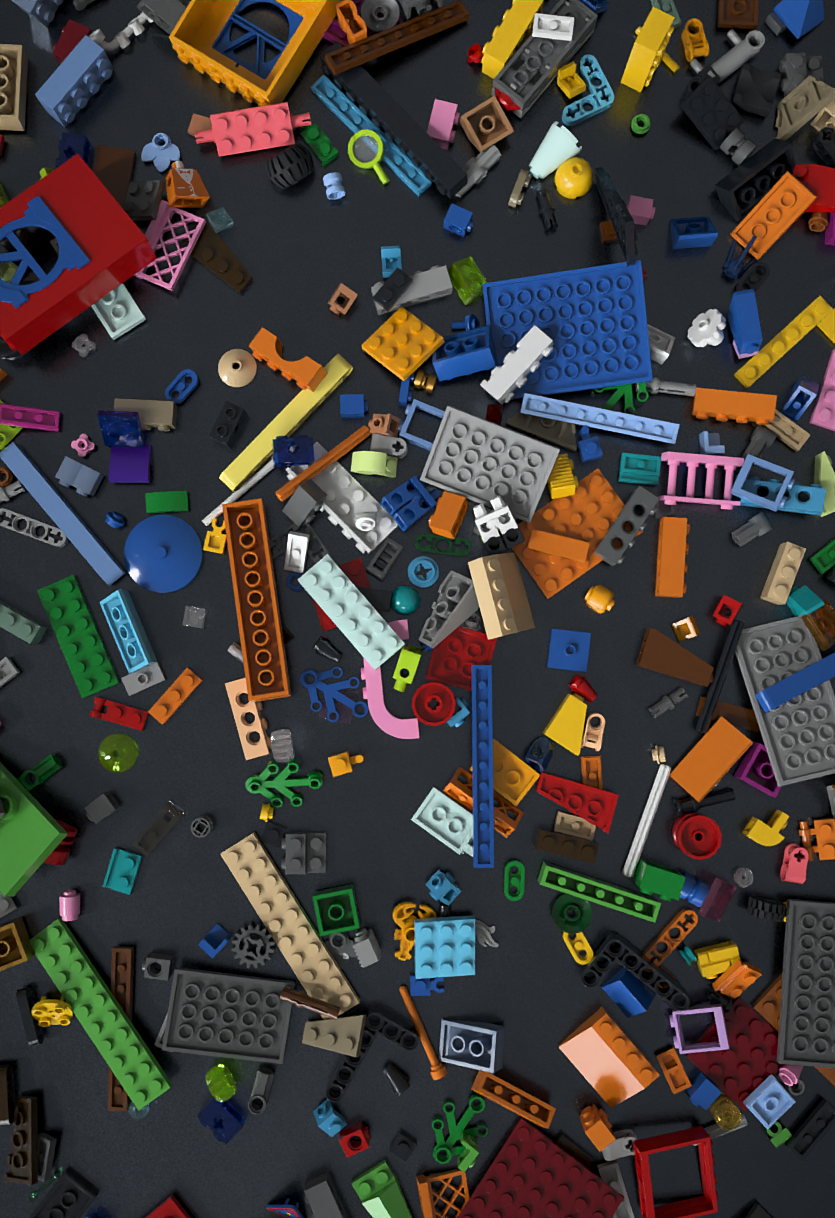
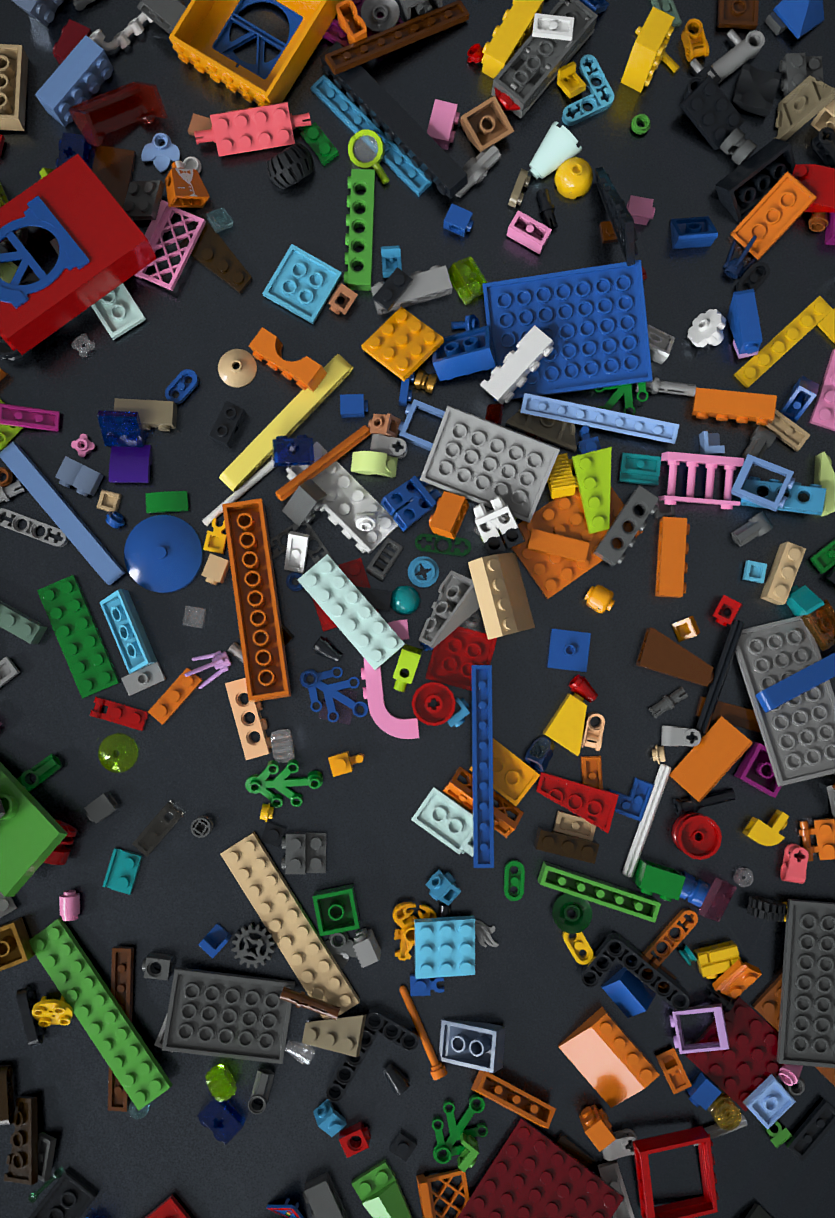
light blue wheel [323,172,346,200] -> none
none -> clear red windscreen [69,81,167,146]
none -> tan tile [97,489,122,512]
none -> white plate [183,157,202,173]
none -> lavender plant [185,651,232,689]
none -> tan brick [202,553,230,585]
none -> medium azure plate [262,244,342,324]
none -> clear cone [285,1040,316,1065]
none -> bright green brick [344,169,376,291]
none -> bright pink brick [507,211,552,254]
none -> lime wing [572,447,612,534]
none -> blue tile [609,777,655,822]
none -> light grey piece [661,725,701,747]
none -> medium azure plate [742,560,767,584]

